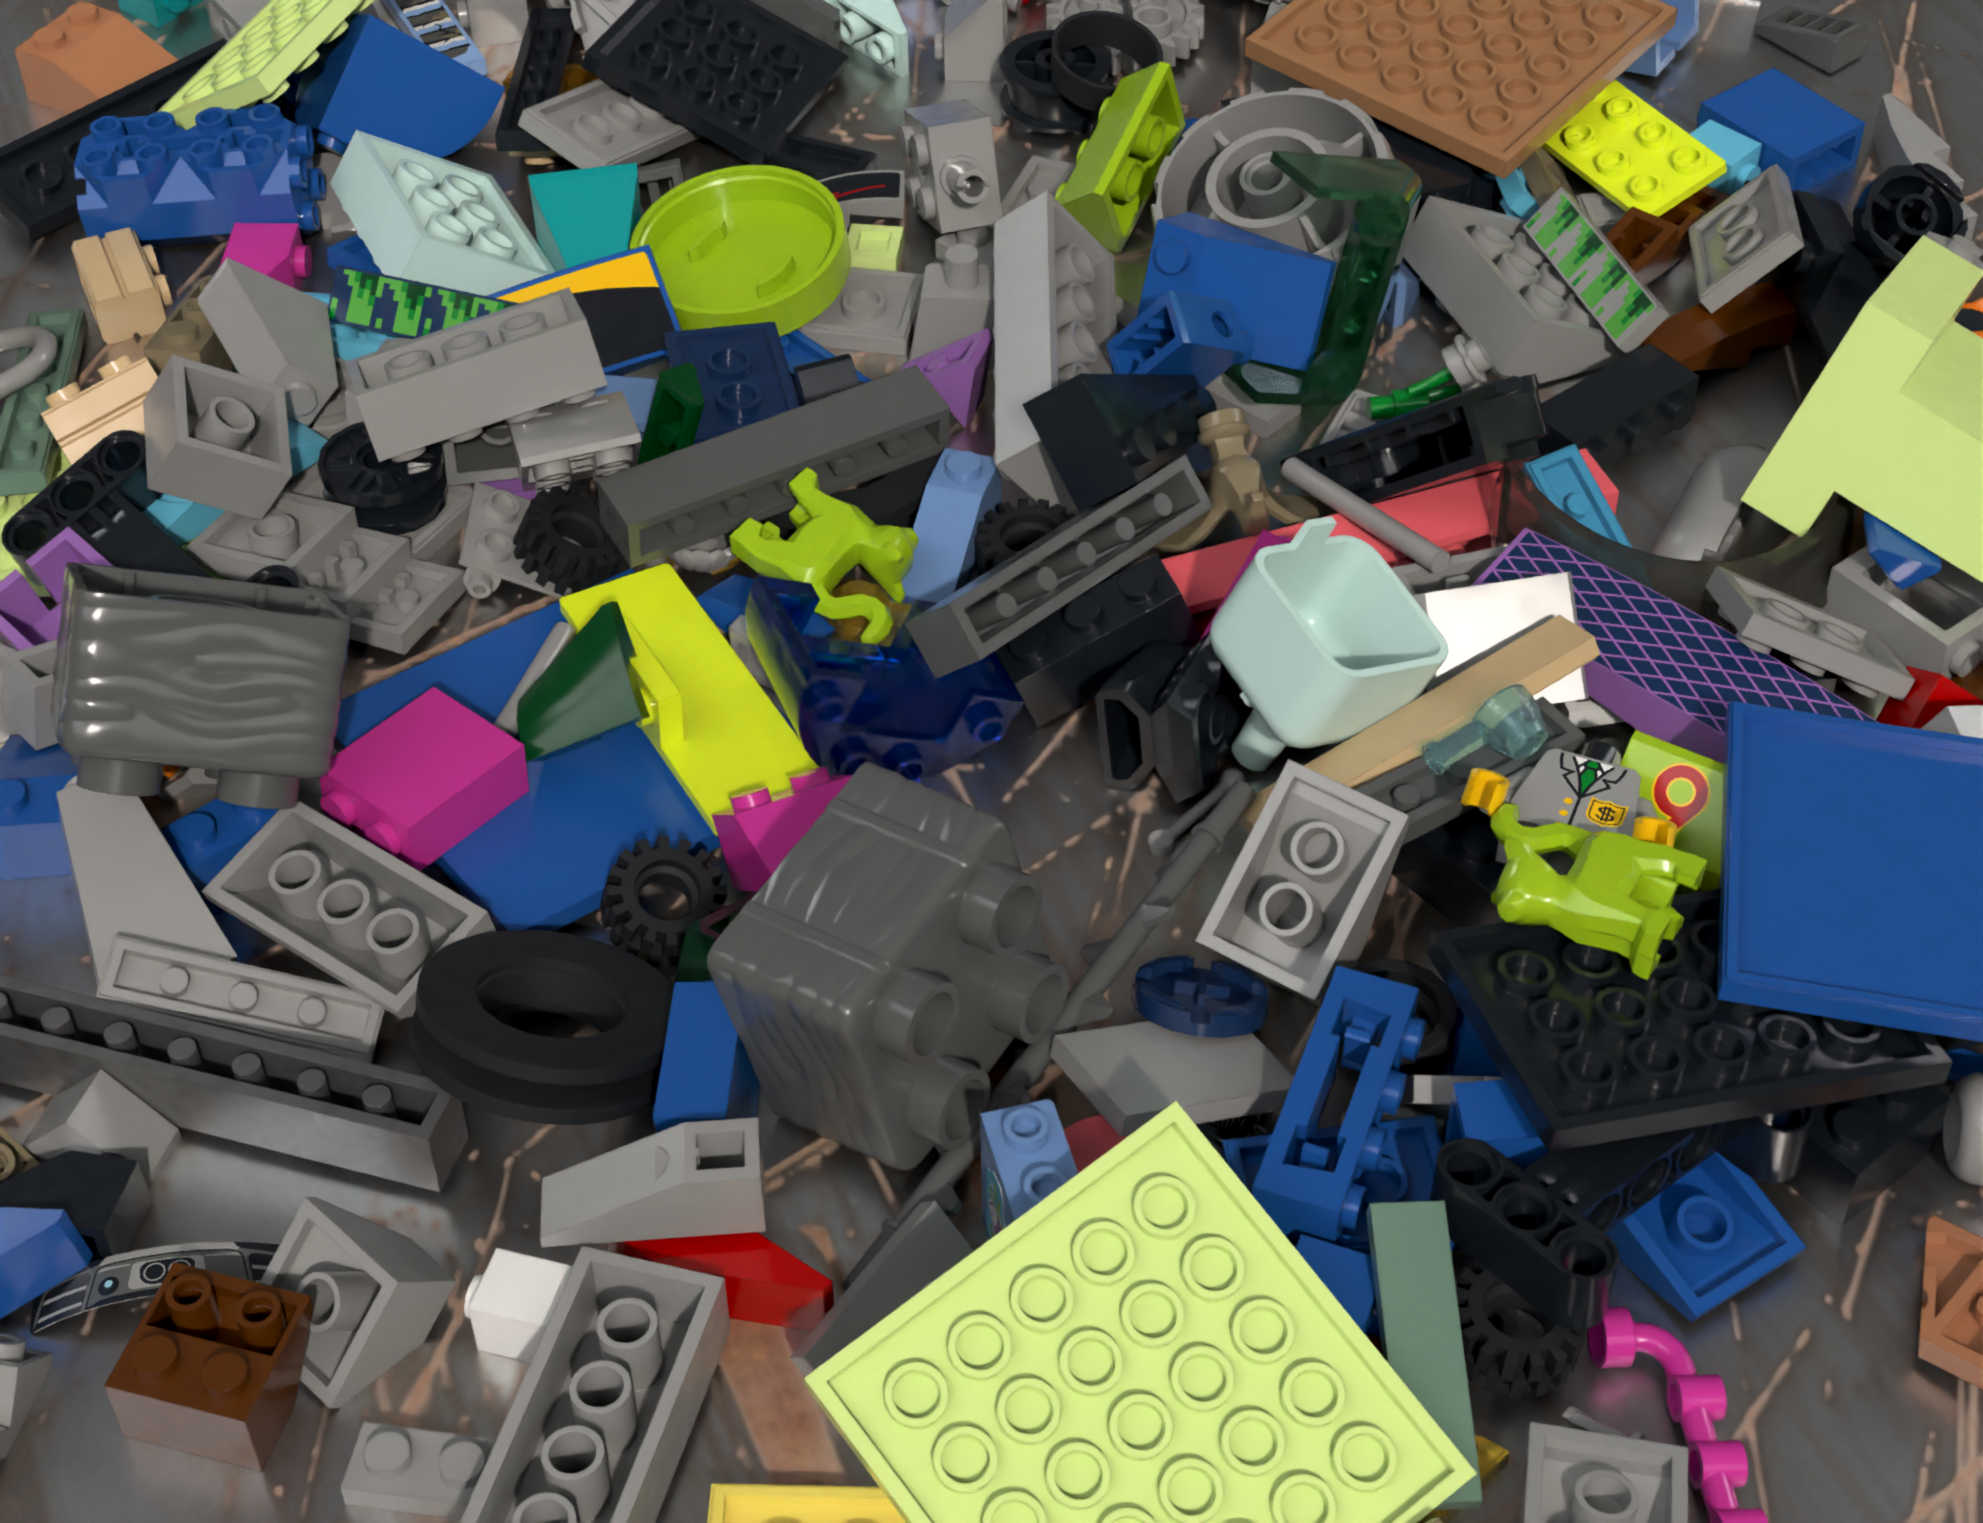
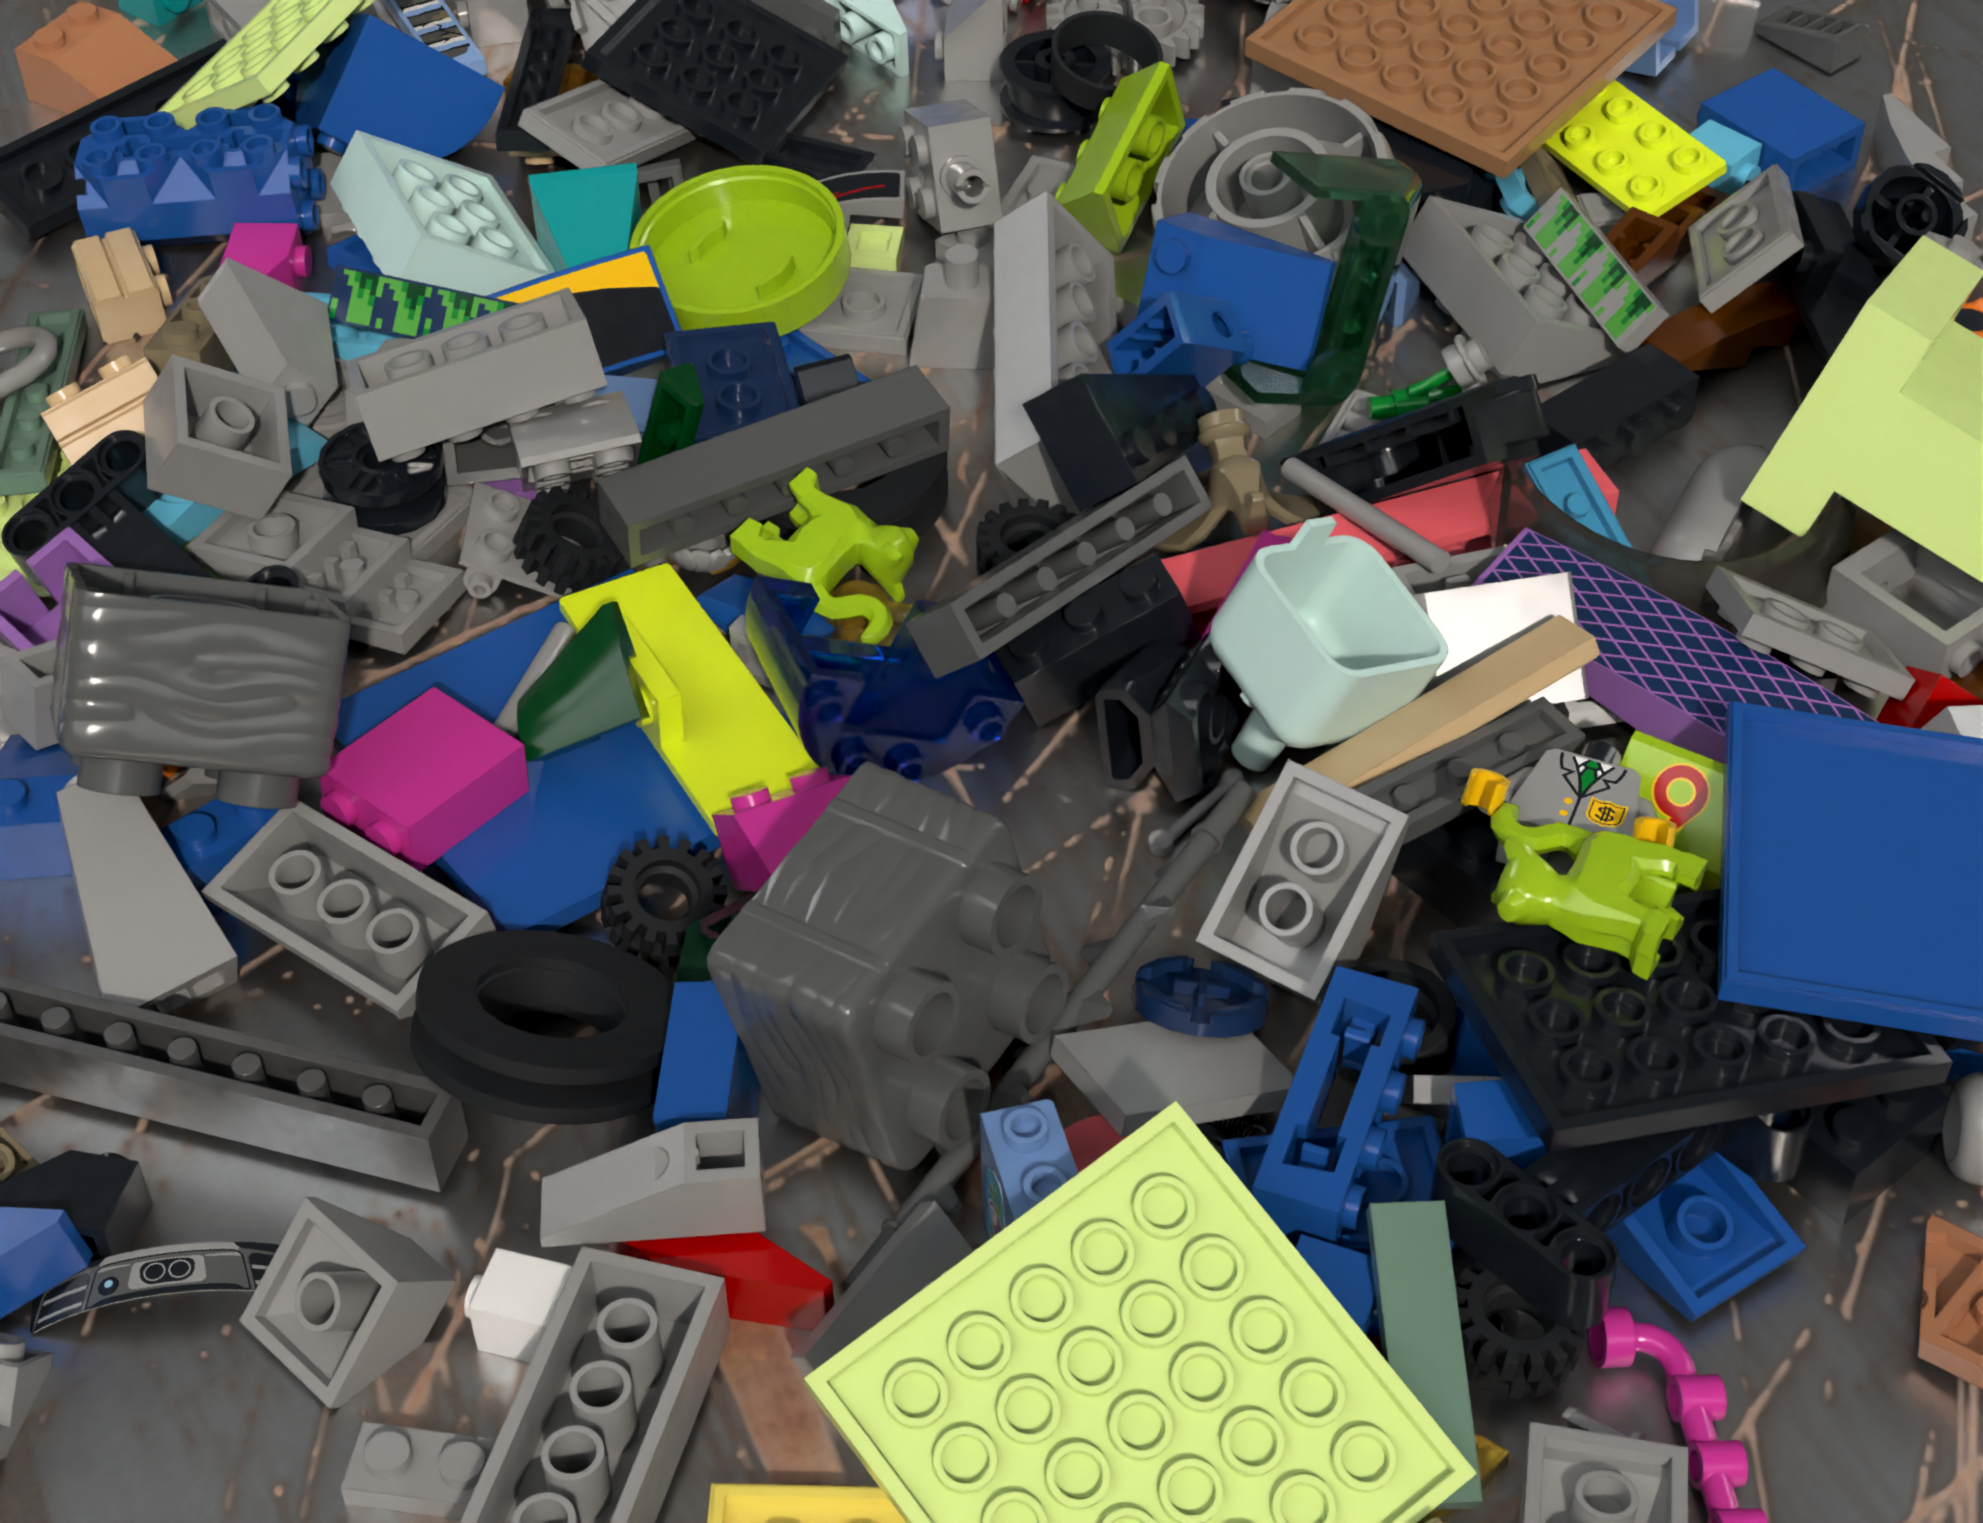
light grey slope [22,1069,182,1191] -> none
light grey tile [95,935,386,1064] -> none
reddish brown slope [104,1262,314,1472] -> none
medium blue slope [890,447,1002,619] -> none
medium lavender slope [901,328,994,428] -> none
clear light blue bar [1422,684,1548,775] -> none
blue slope [1863,511,1942,590] -> none

